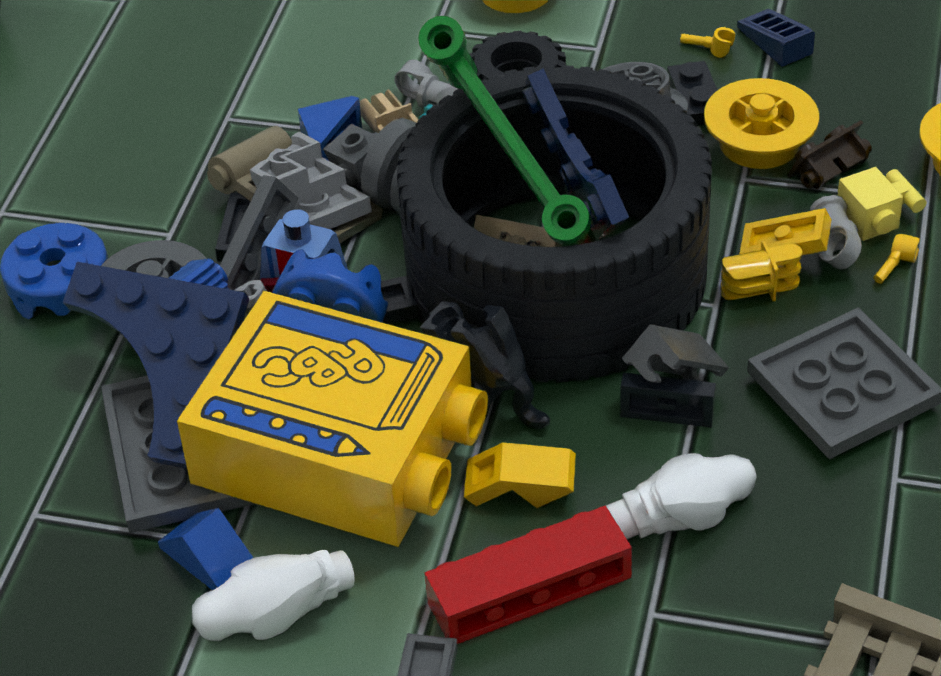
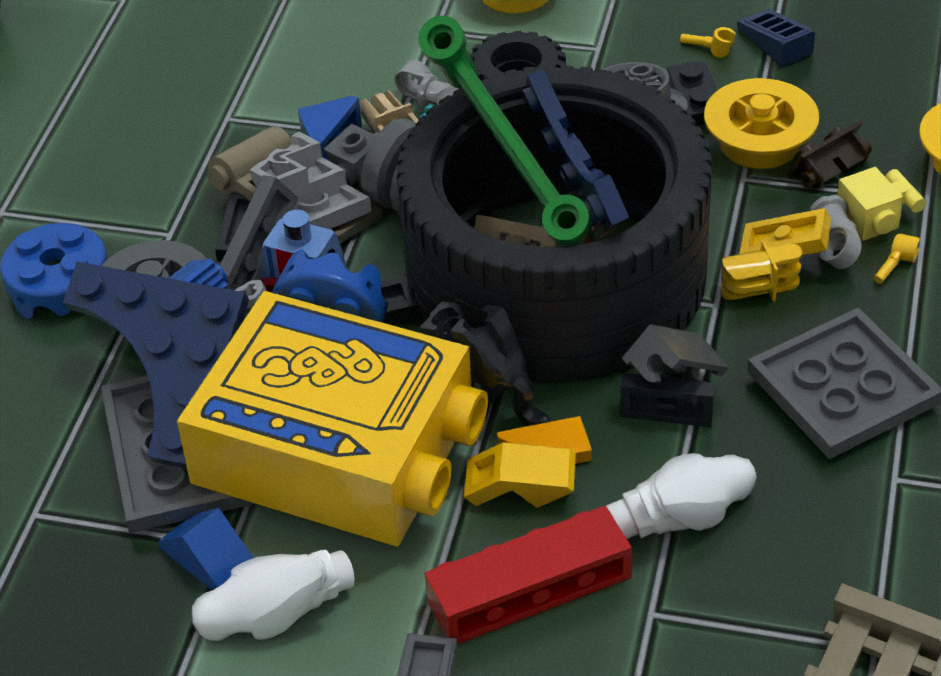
none -> light orange tile [497,416,592,464]

